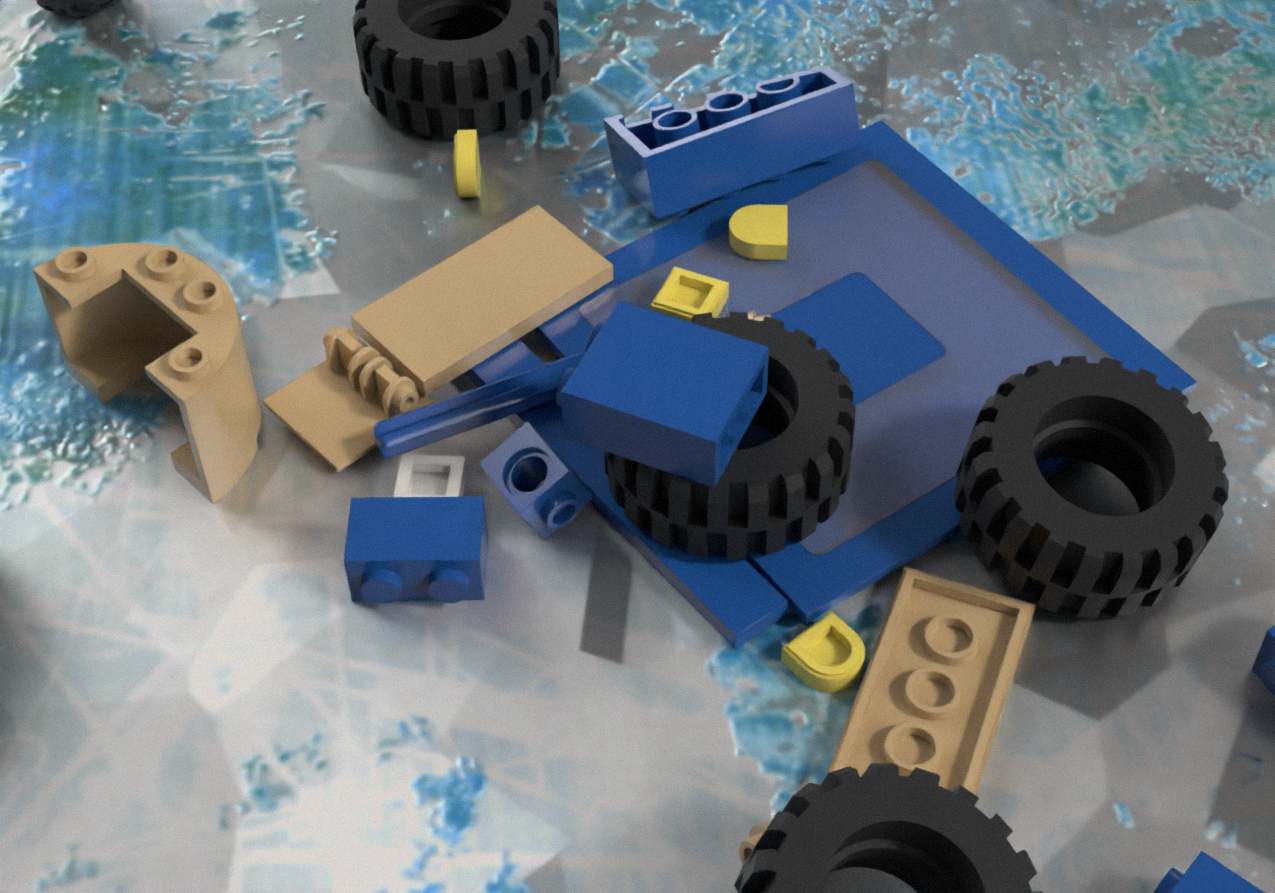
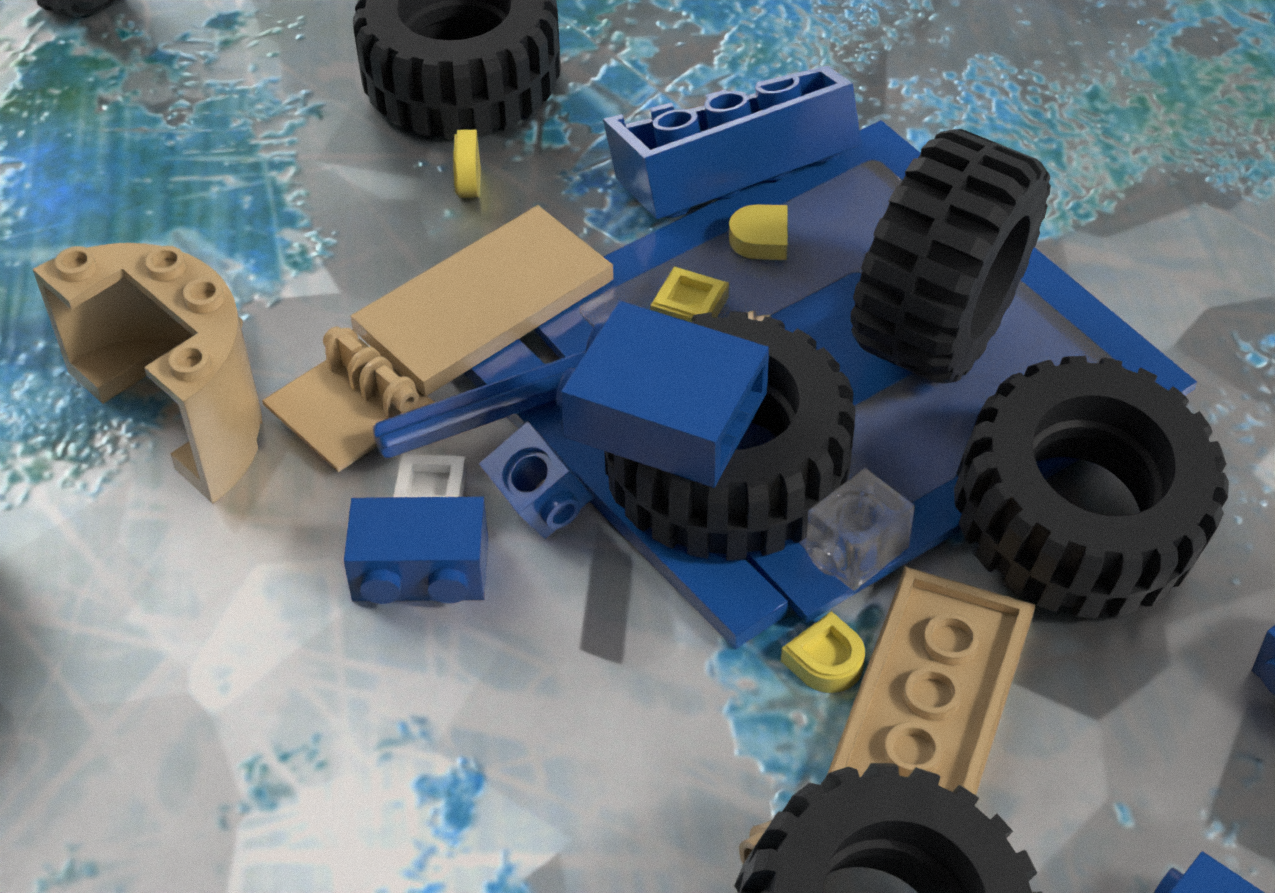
none -> clear brick [806,468,915,591]
none -> black tyre [850,129,1051,384]

